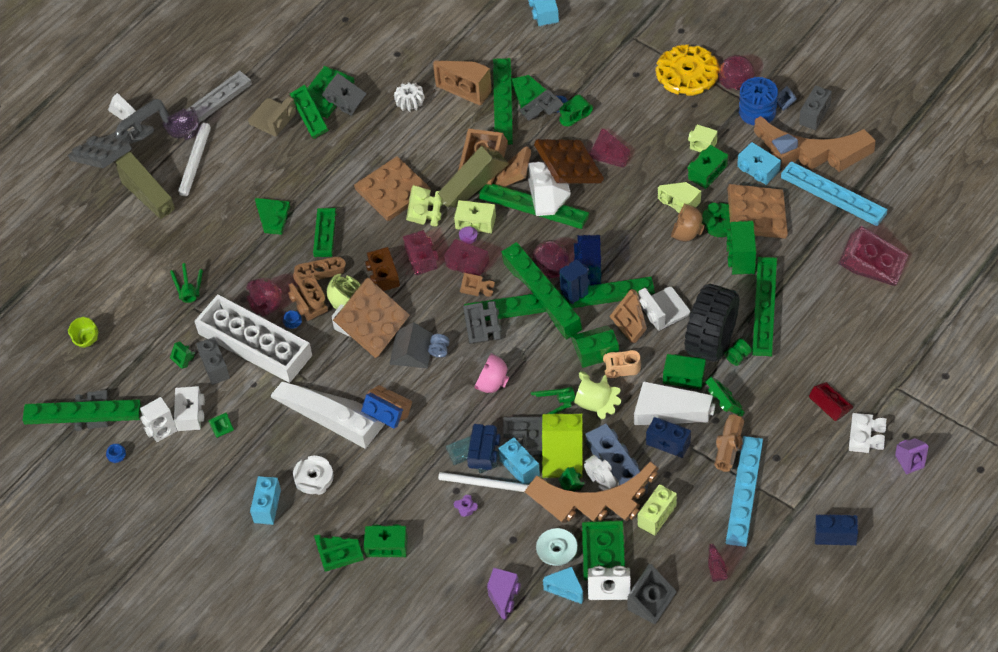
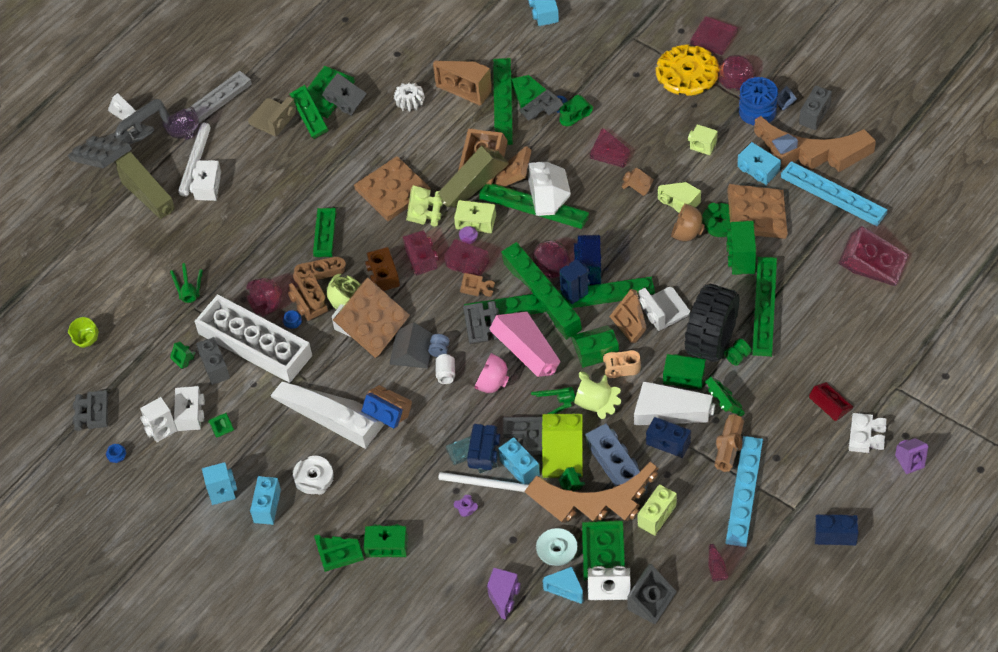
green plate [22,400,142,425] -> none
green wing [255,198,290,235] -> none
reddish brown plate [534,139,604,183] -> none
white plate [584,455,619,491] -> none
green brick [688,145,728,189] -> none
none -> white brick [190,160,221,200]
none -> medium azure brick [202,462,237,505]
none -> white brick [436,354,455,384]
none -> bright pink slope [489,312,561,377]
none -> medium nougat bracket [621,167,654,196]
none -> clear pink plate [690,16,737,55]

